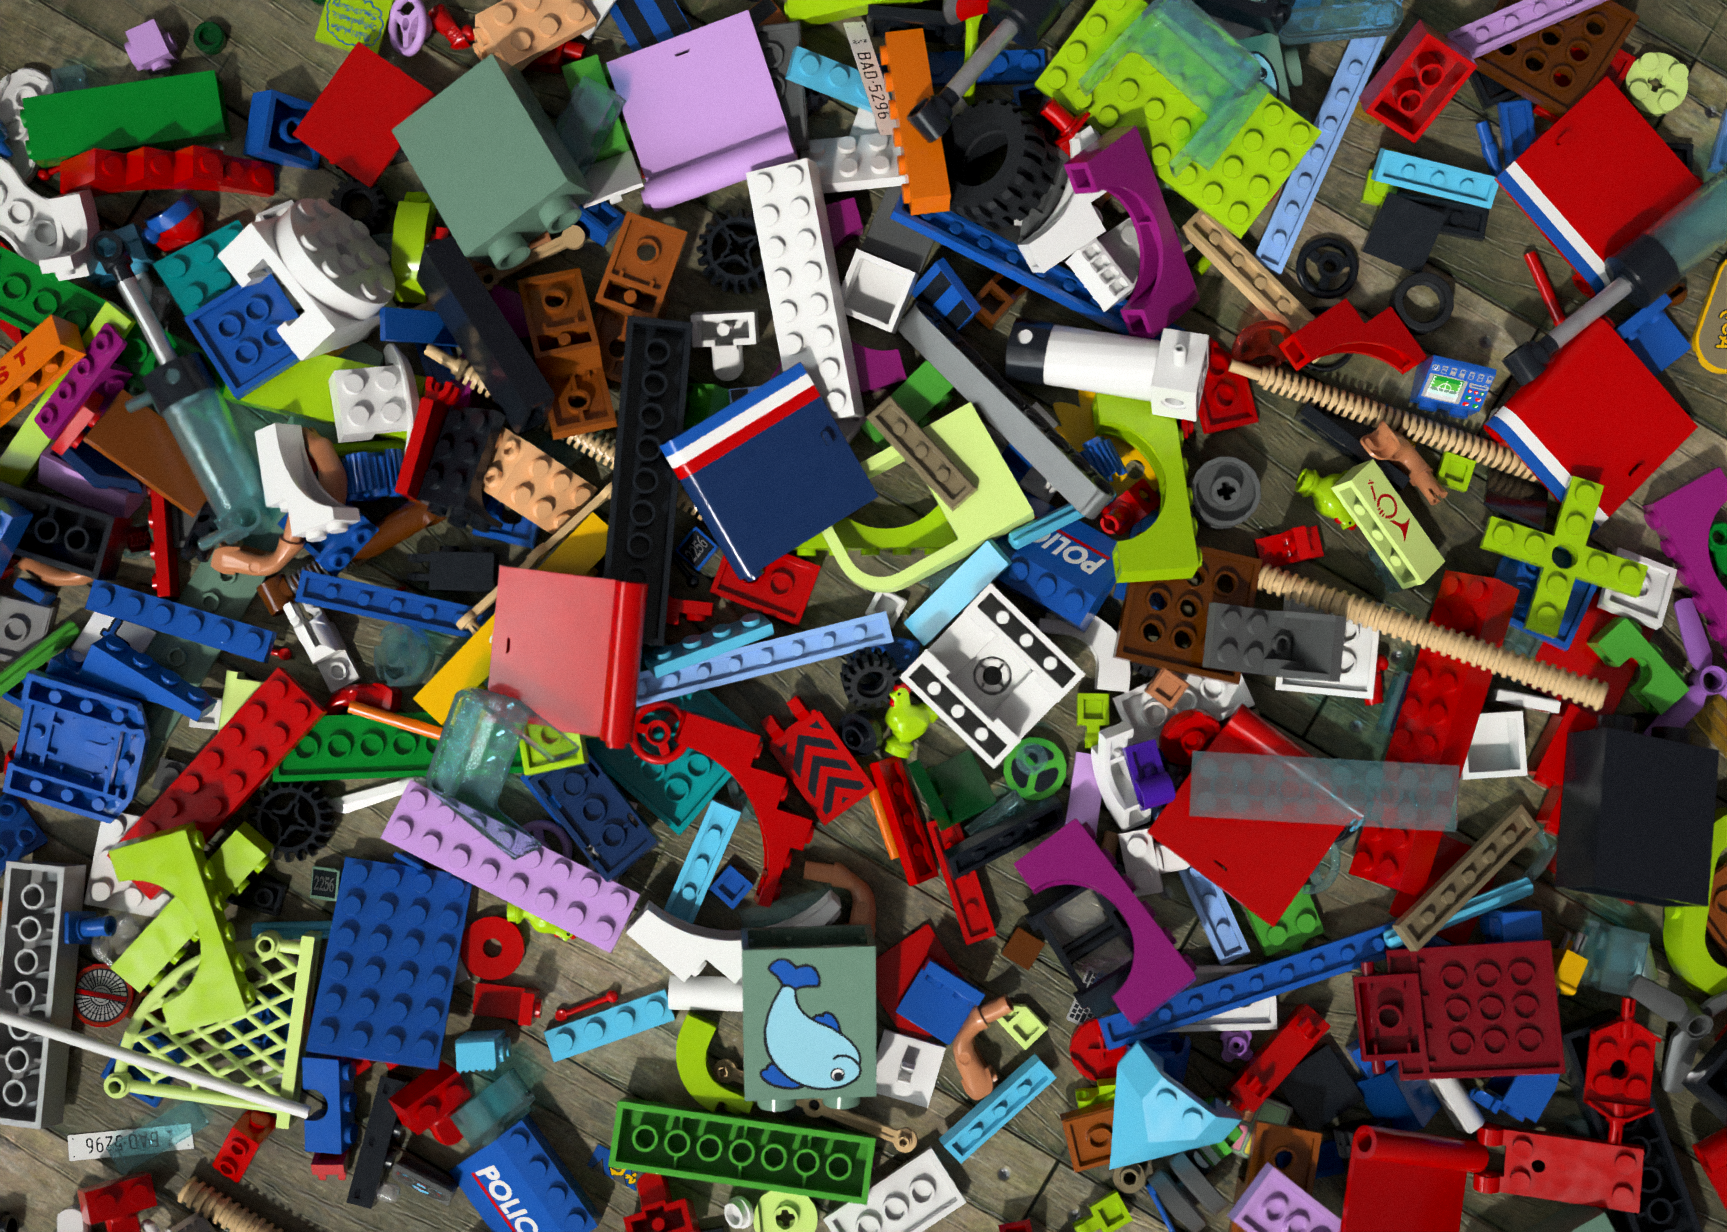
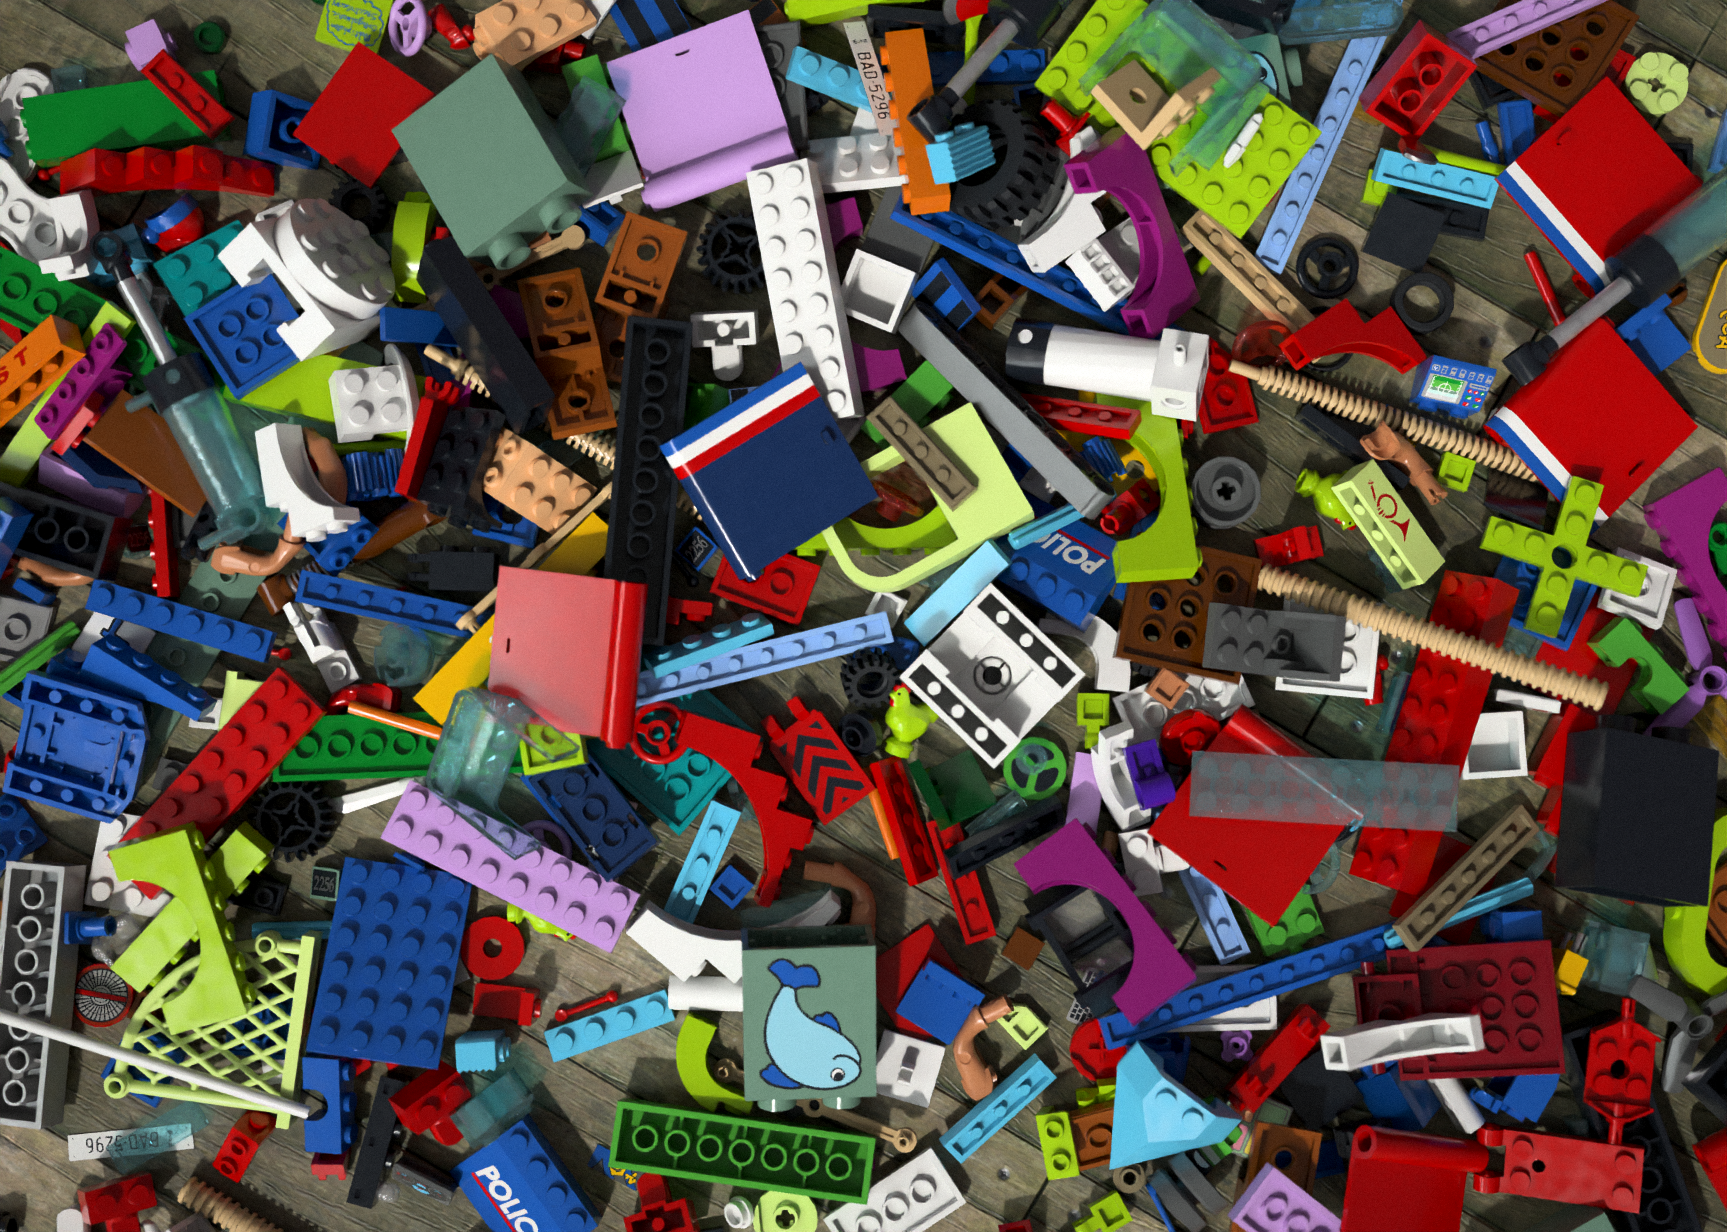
none -> red tile [141,49,235,141]
none -> clear red piece [870,479,925,522]
none -> medium azure brick [925,122,996,184]
none -> red plate [1021,393,1142,440]
none -> lime bracket [1035,1106,1080,1180]
none -> tan bracket [1091,59,1222,150]
none -> white piece [1223,113,1263,168]
none -> white arch [1320,1013,1485,1071]
none -> piece [1397,137,1508,177]

